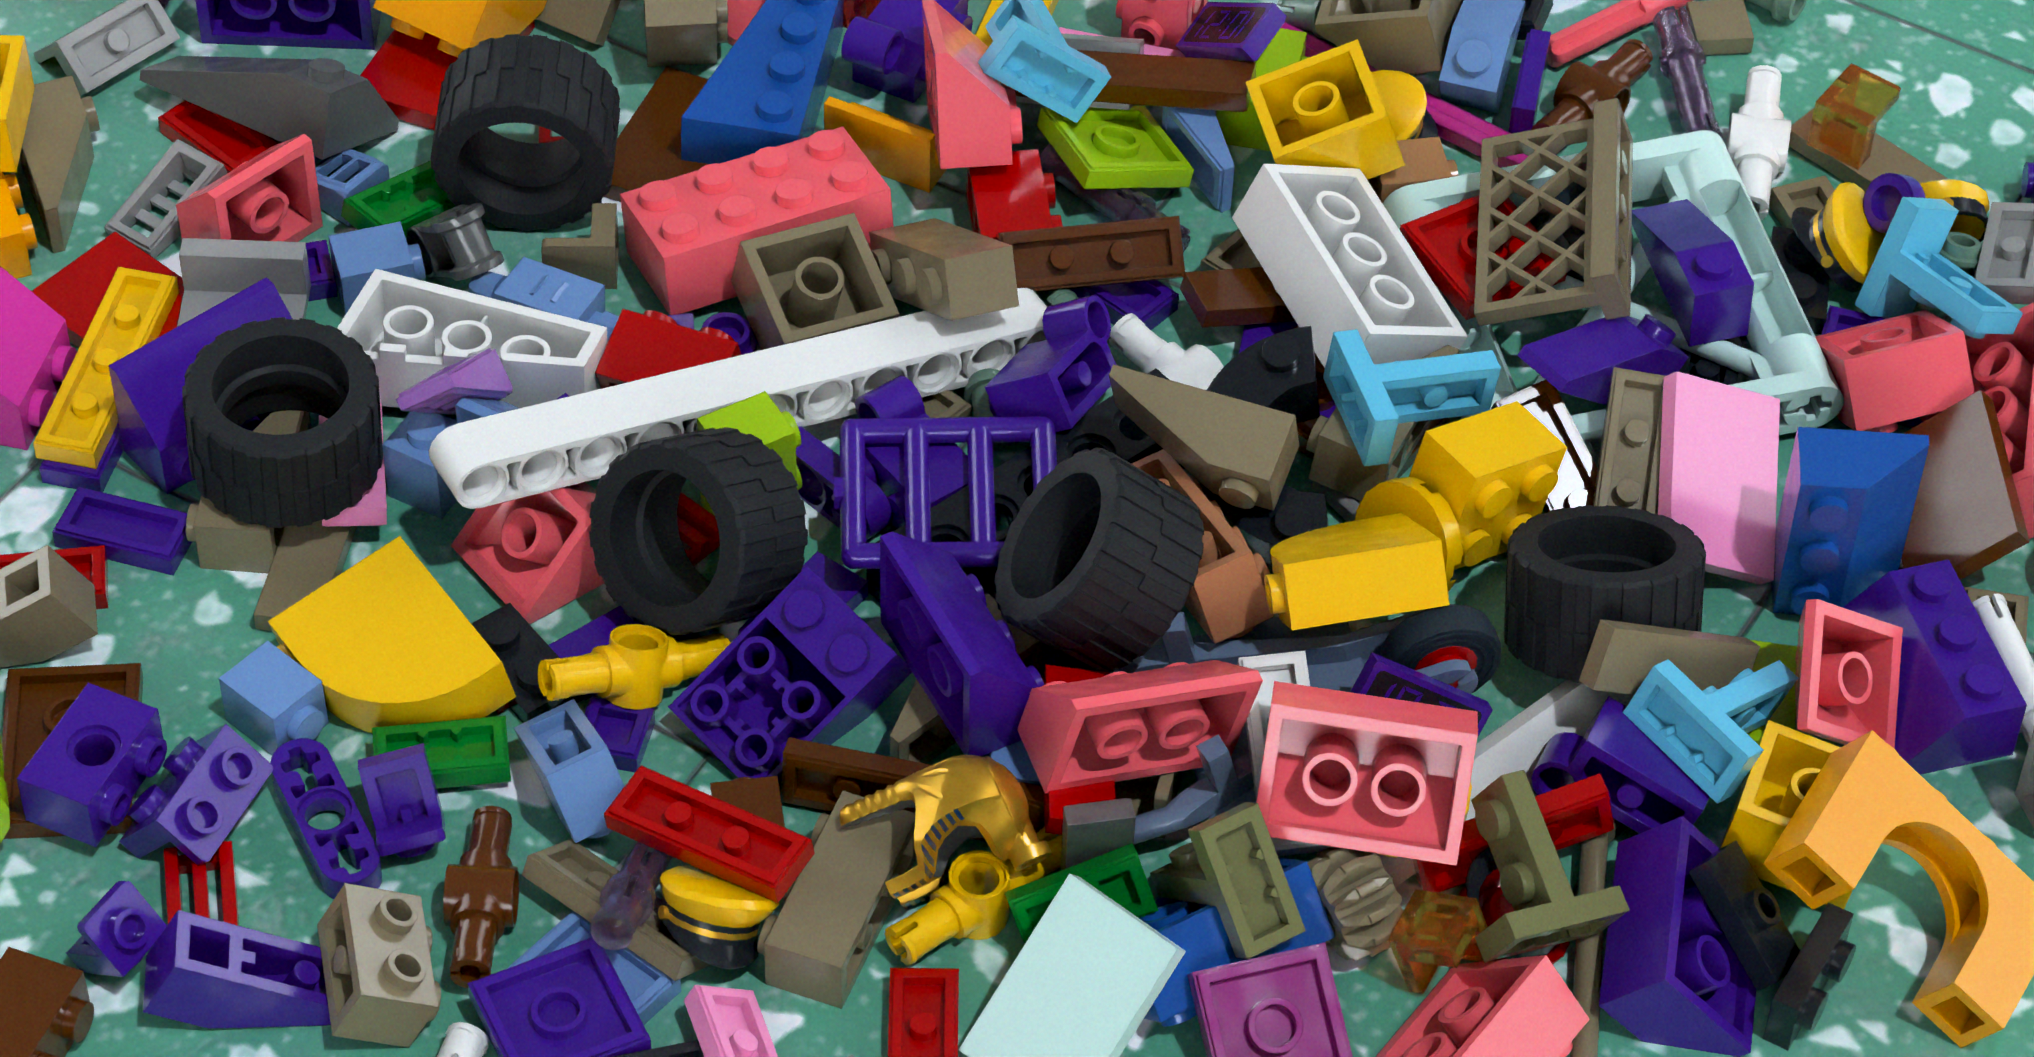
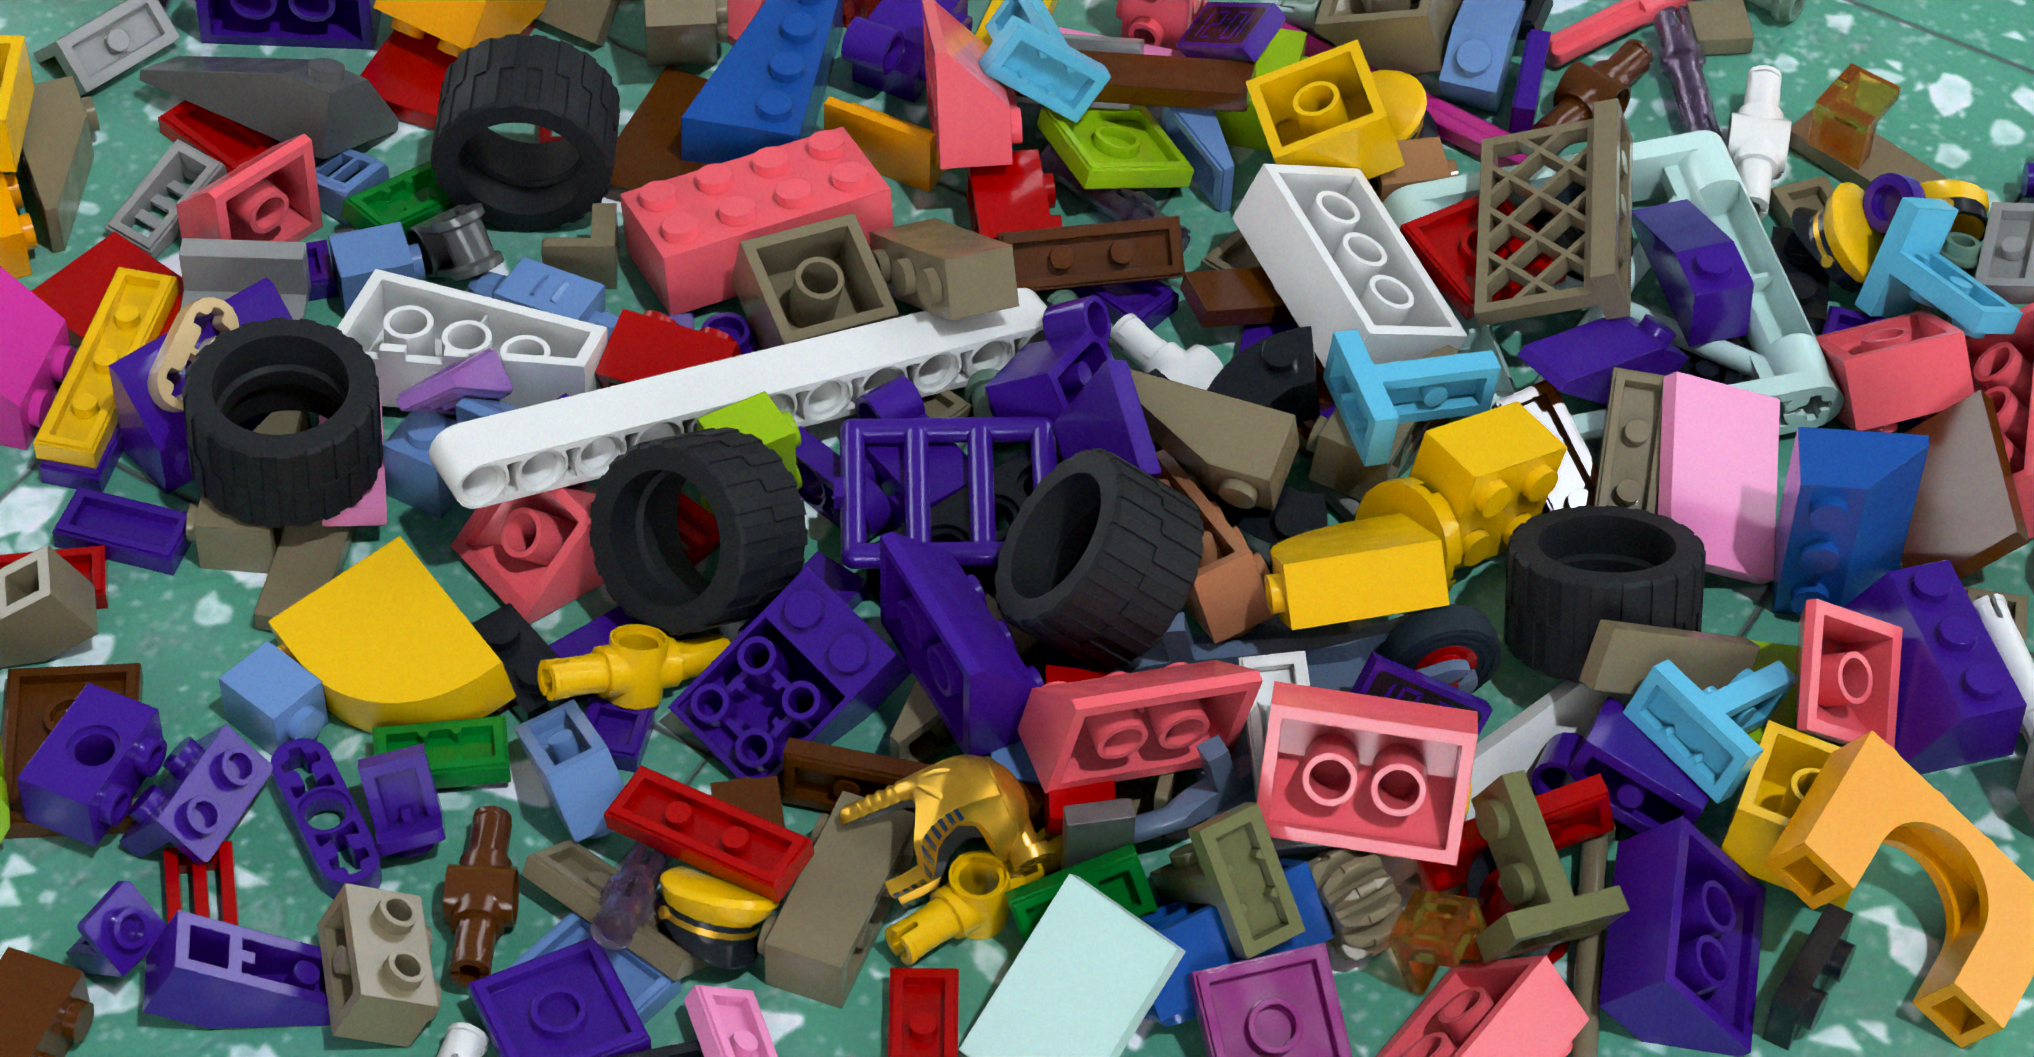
black plate [1689,841,1800,991] -> none
none -> tan beam [147,297,239,413]
none -> dark purple tile [1053,360,1162,479]

